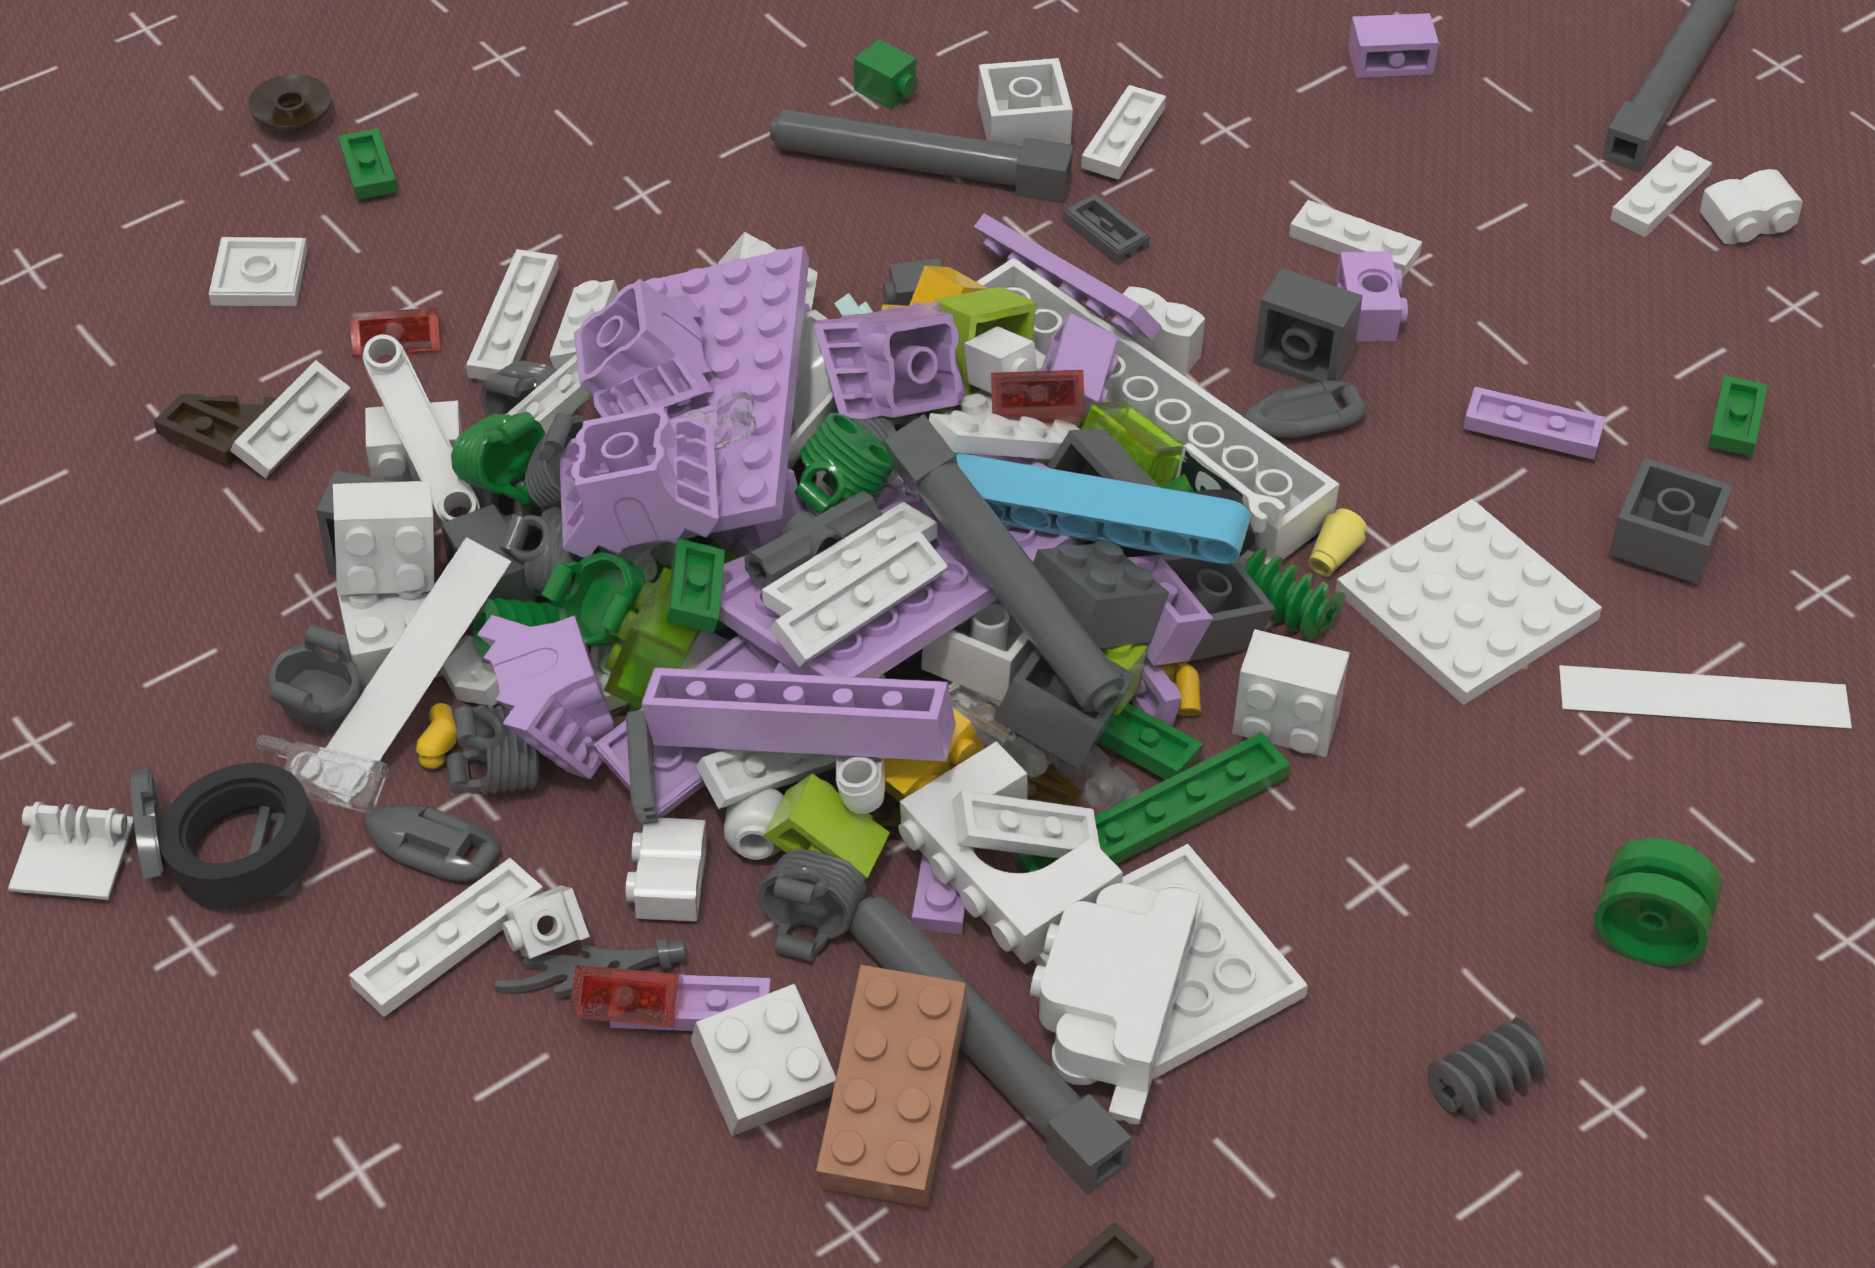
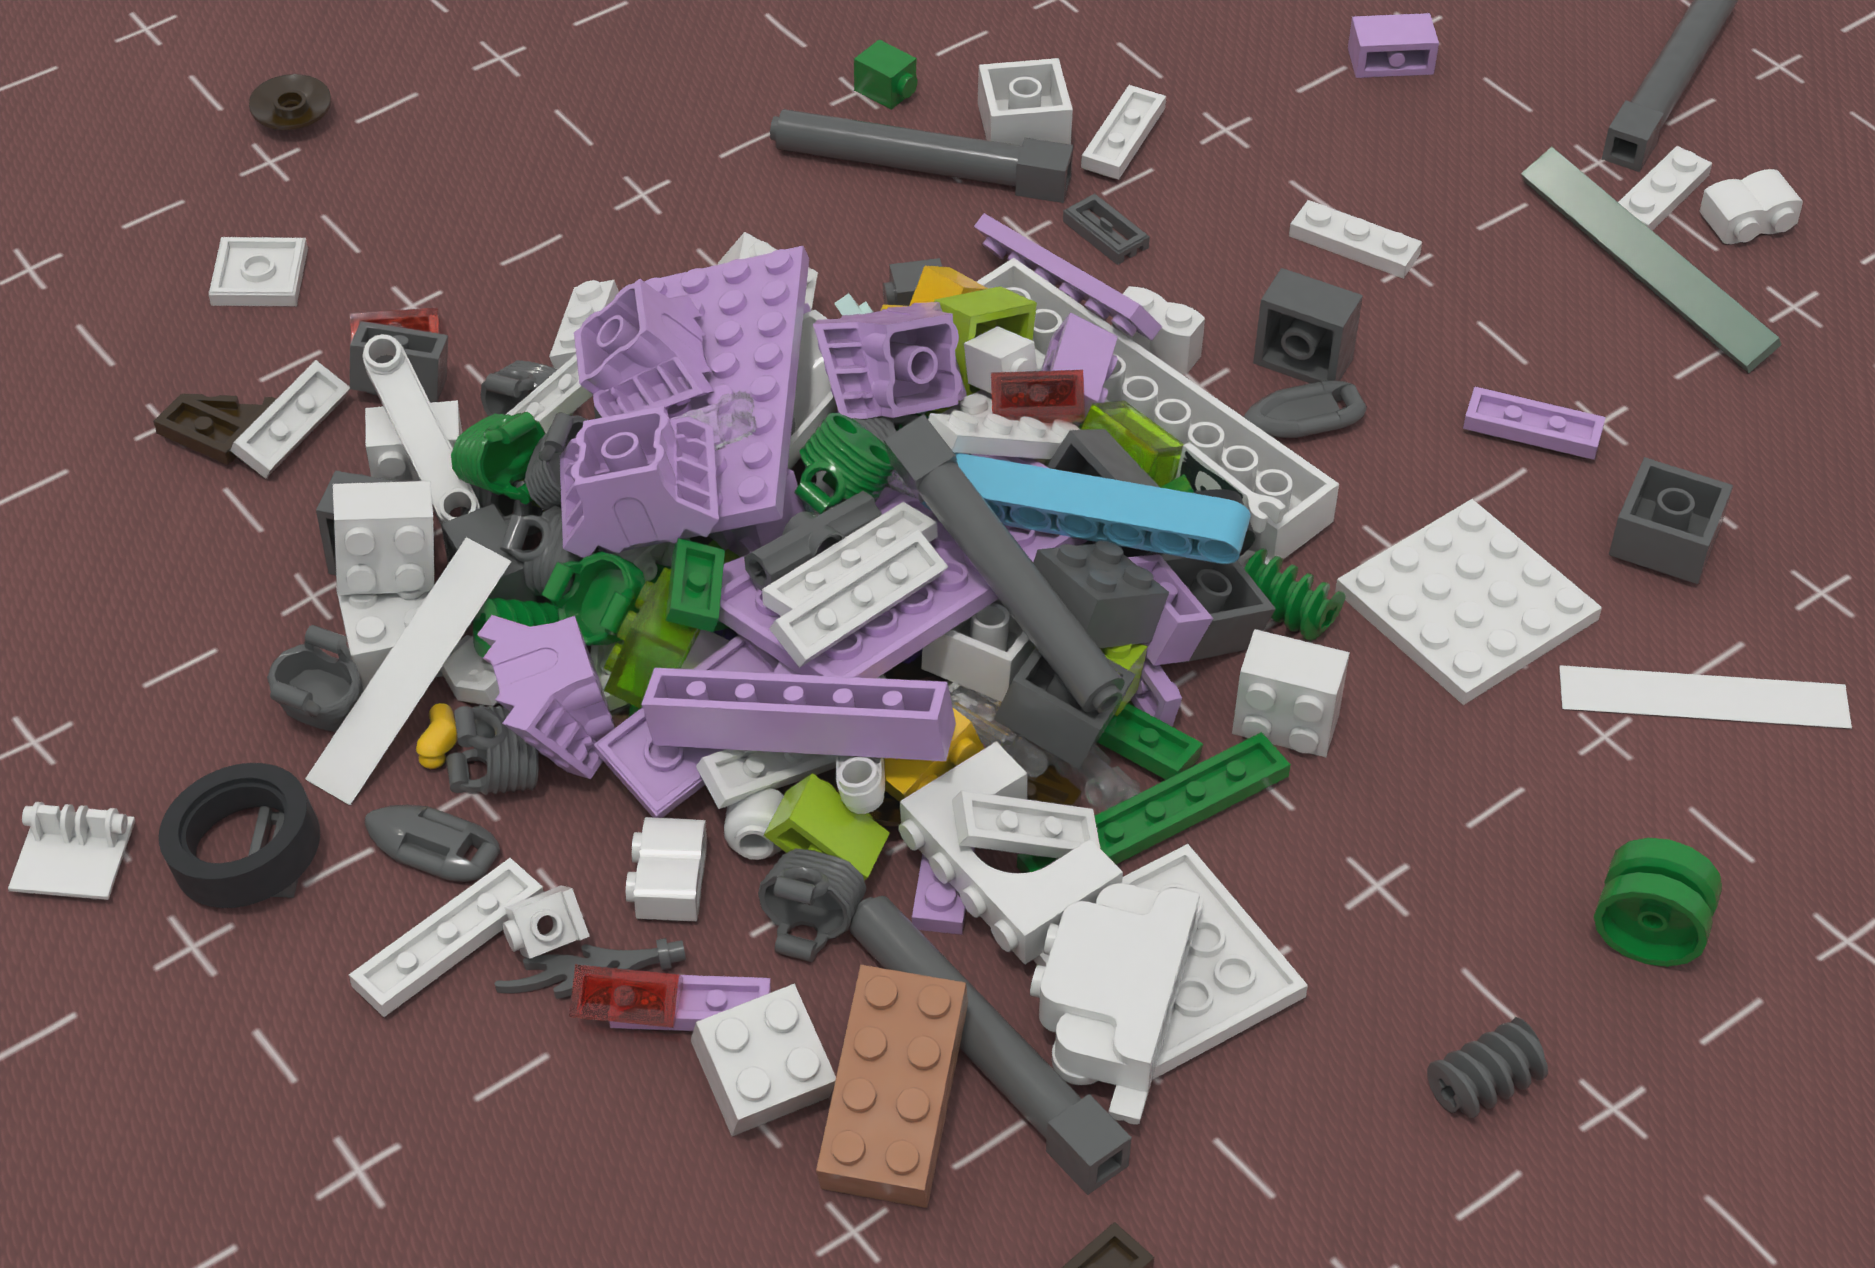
dark grey tile [130,766,167,879] -> none
clear hinge [255,735,389,813] -> none
green plate [338,128,397,200] -> none
white plate [466,249,559,380] -> none
dark grey tile [626,710,658,824] -> none
yellow arm [1160,662,1201,717] -> none
light yellow cone [1307,508,1367,577] -> none
lavender brick [1336,251,1408,342] -> none
green plate [1708,375,1768,456] -> none
none -> dark grey brick [350,321,448,402]
none -> sand green tile [1521,147,1781,373]

